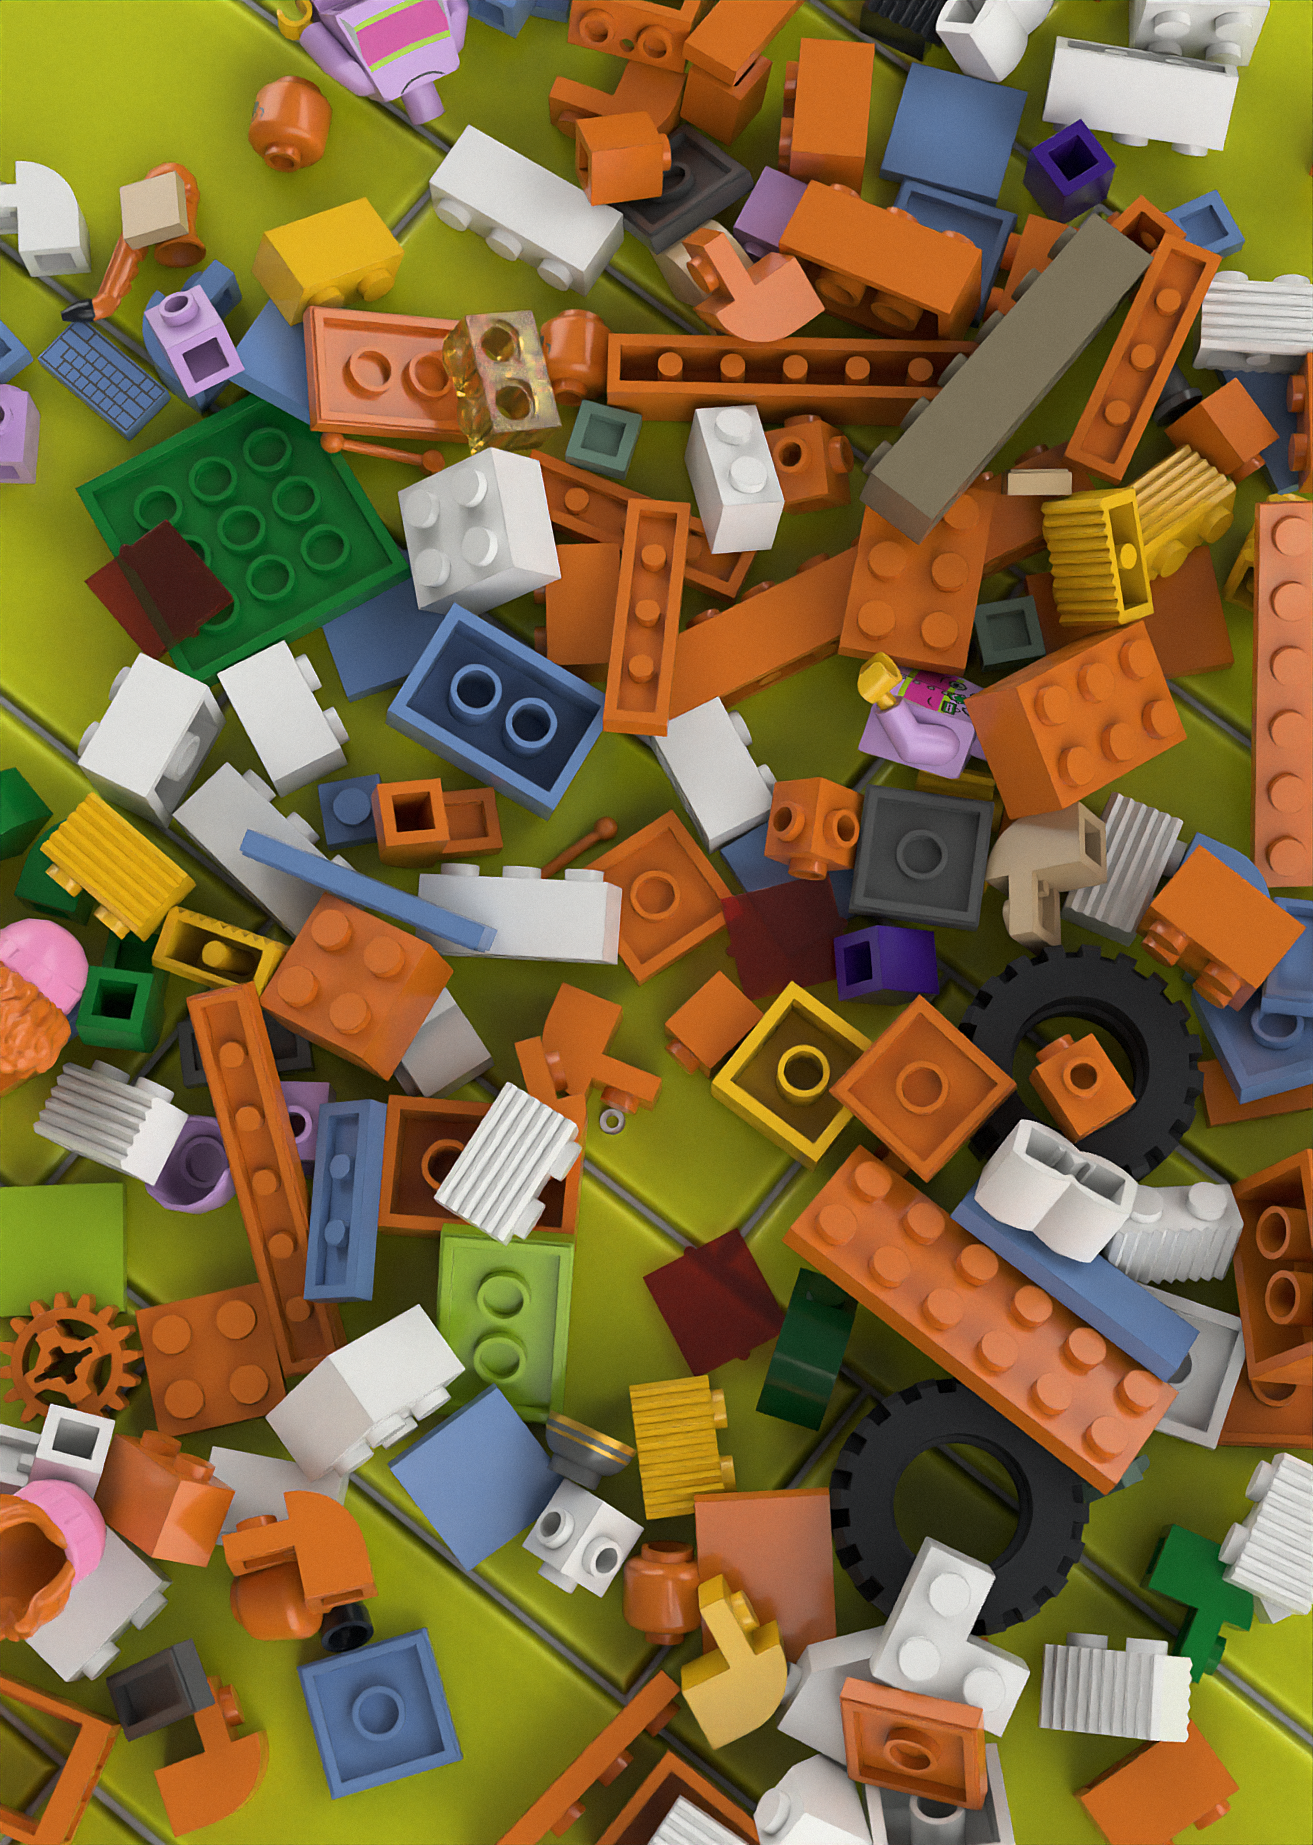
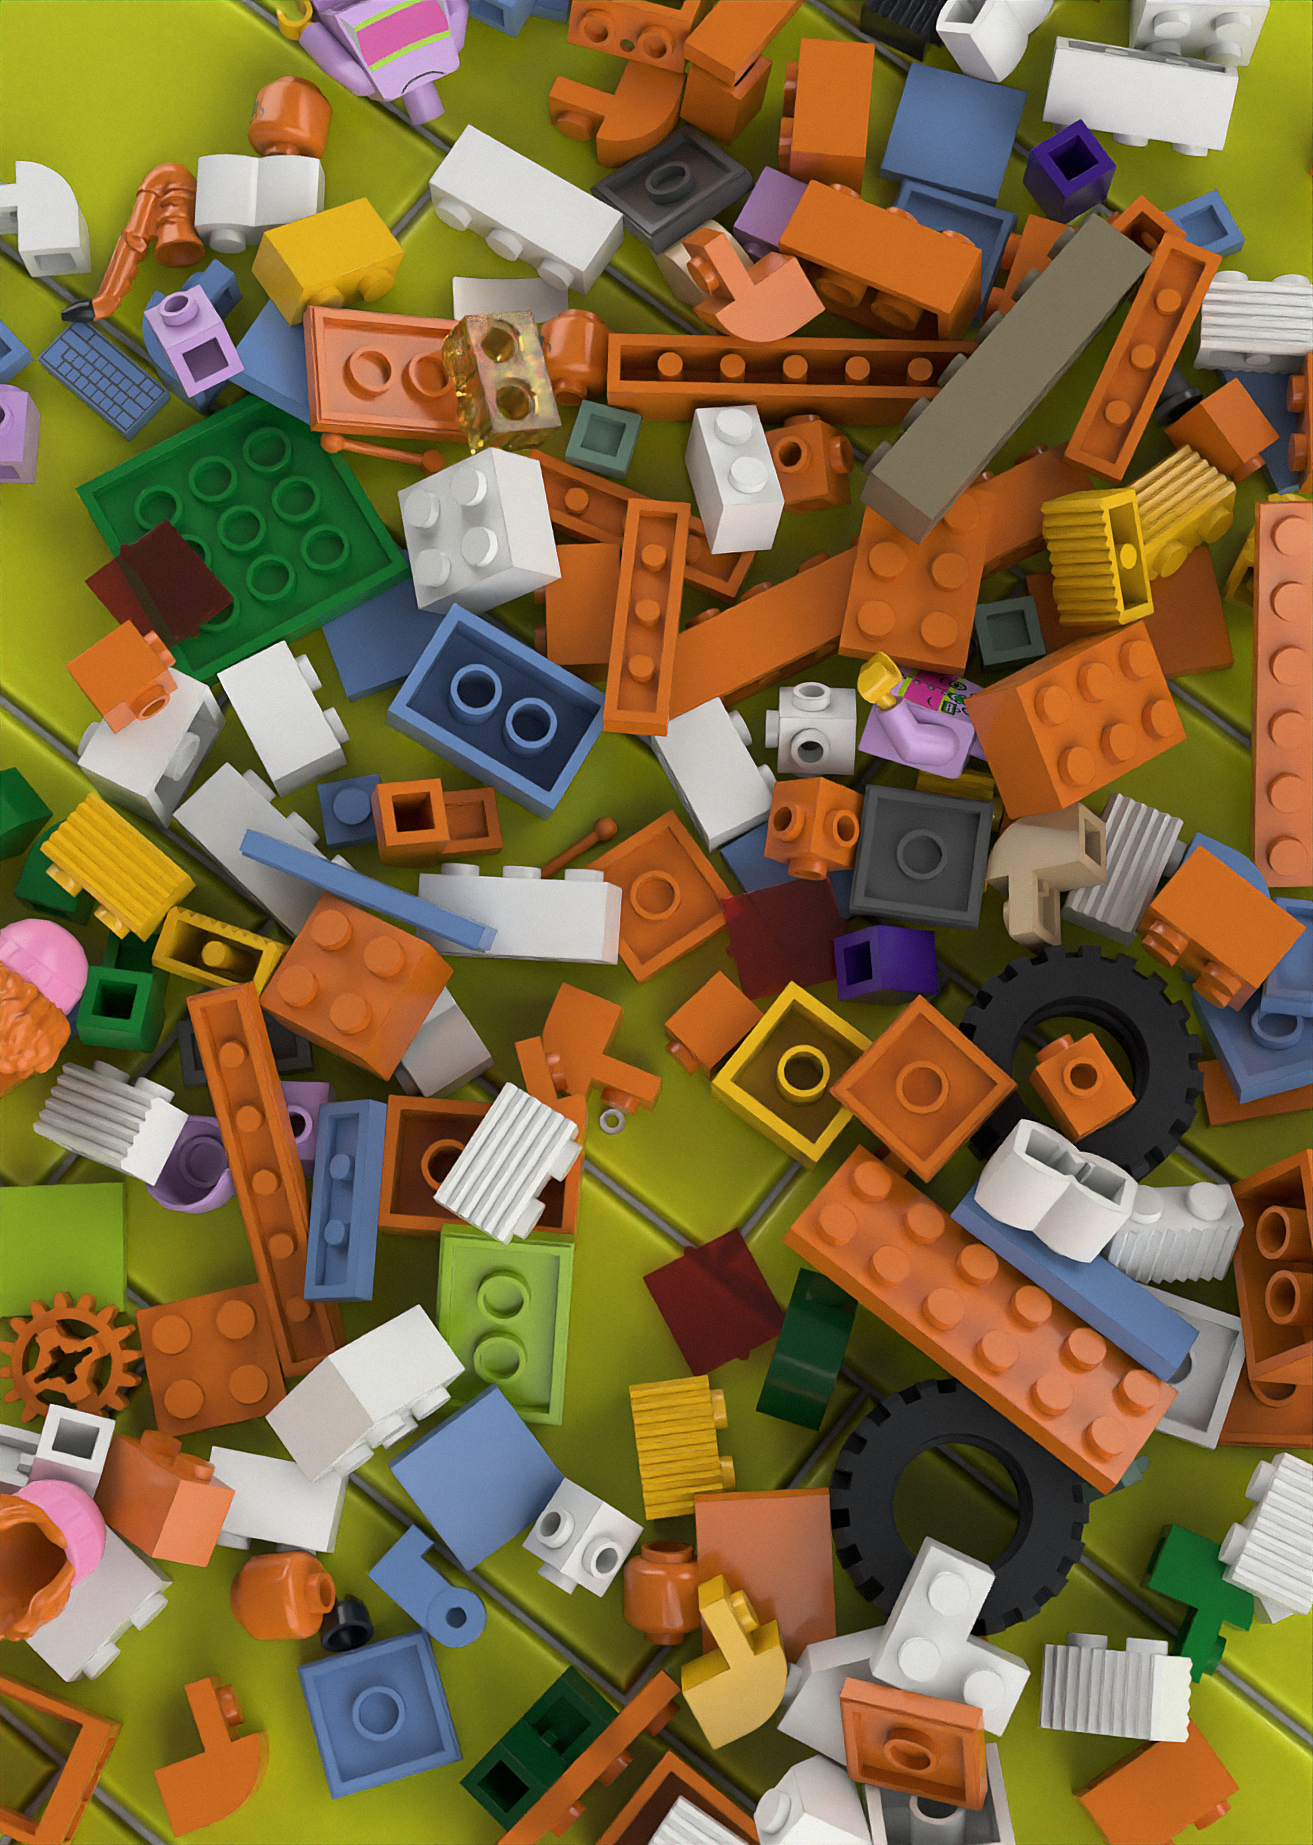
dark grey tile [106,1638,216,1742] -> none
tan tile [119,171,189,250] -> none
orange brick [221,1491,378,1612] -> none
dark grey piece [546,1410,637,1491] -> none
orange brick [575,111,671,206] -> none
tan tile [1001,469,1072,495] -> none
none -> orange brick [65,620,178,734]
none -> white brick [194,154,325,254]
none -> medium blue leg [367,1524,488,1648]
none -> white sticker [452,277,569,324]
none -> dark green brick [460,1666,619,1832]
none -> white brick [765,682,857,778]

